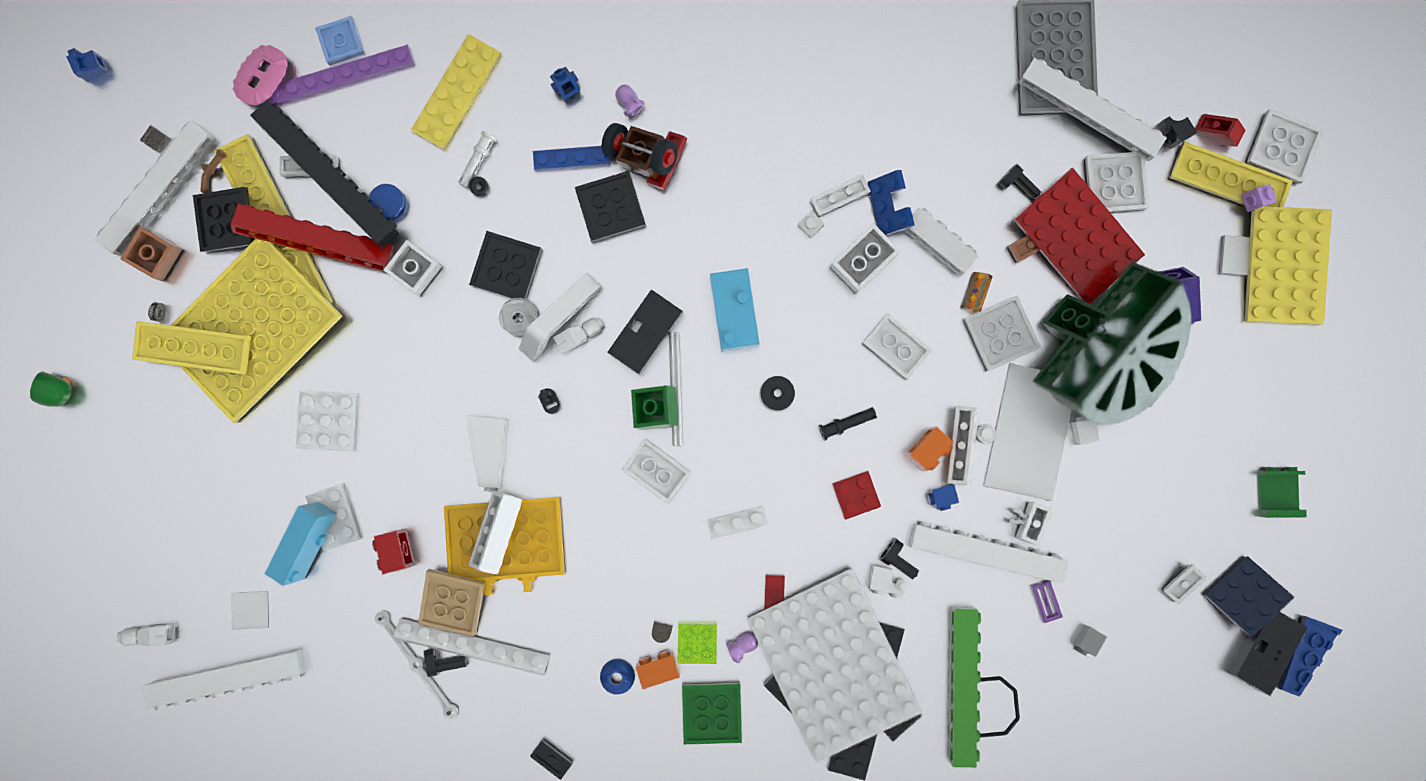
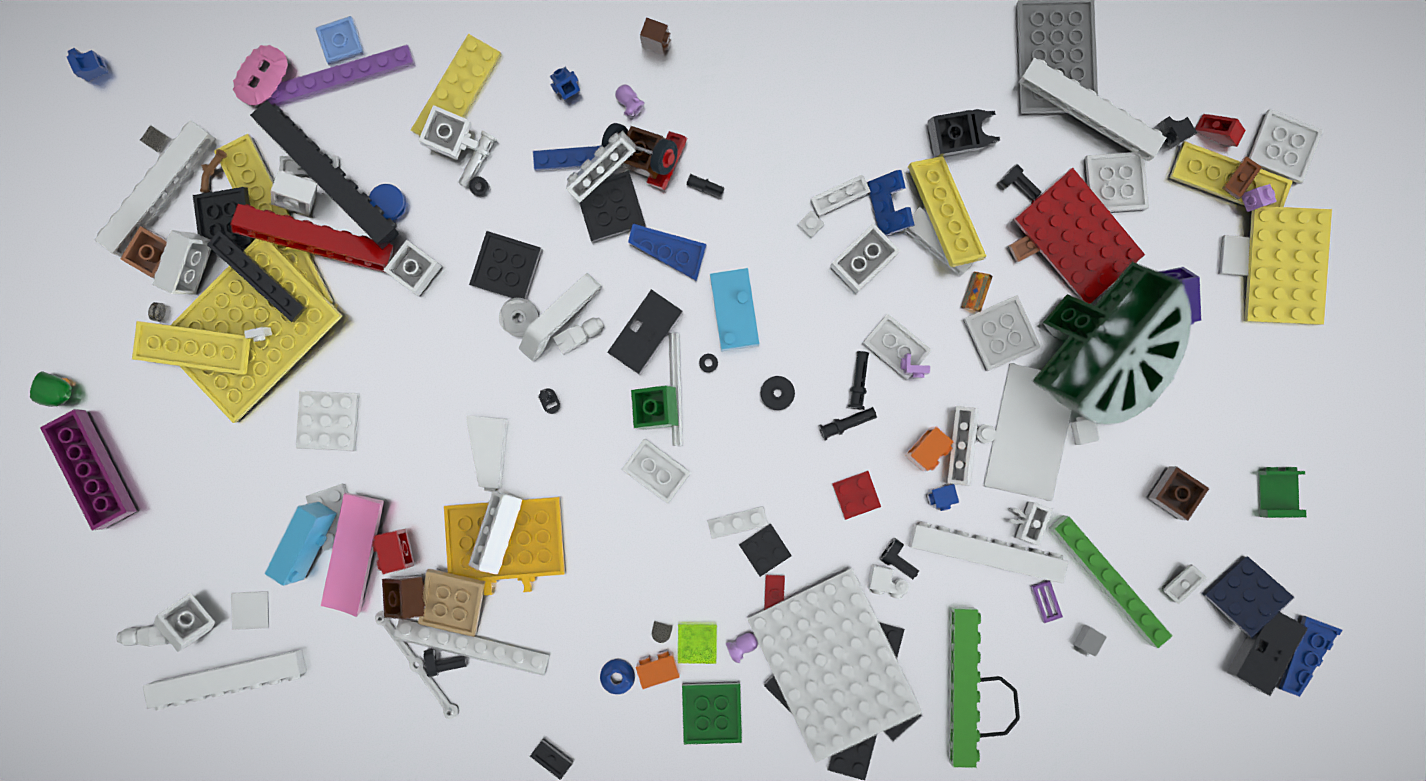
none -> magenta brick [40,409,137,531]
none -> white brick [152,230,211,295]
none -> white brick [154,593,215,653]
none -> black plate [207,230,306,322]
none -> white plate [244,327,272,342]
none -> white brick [271,170,317,217]
none -> bright pink arch [321,493,384,617]
none -> reddish brown brick [382,576,425,619]
none -> white hinge [418,105,479,160]
none -> white brick [566,131,636,203]
none -> blue wing [628,224,707,281]
none -> reddish brown brick [640,17,671,55]
none -> black axle [686,173,725,197]
none -> black plate [699,353,718,373]
none -> black plate [739,523,792,577]
none -> black pin [848,351,869,410]
none -> lavender bracket [901,353,930,378]
none -> light yellow plate [908,156,987,268]
none -> black brick [927,109,1000,158]
none -> bright green brick [1049,515,1173,649]
none -> reddish brown brick [1148,466,1210,521]
none -> dark orange plate [1222,156,1262,199]

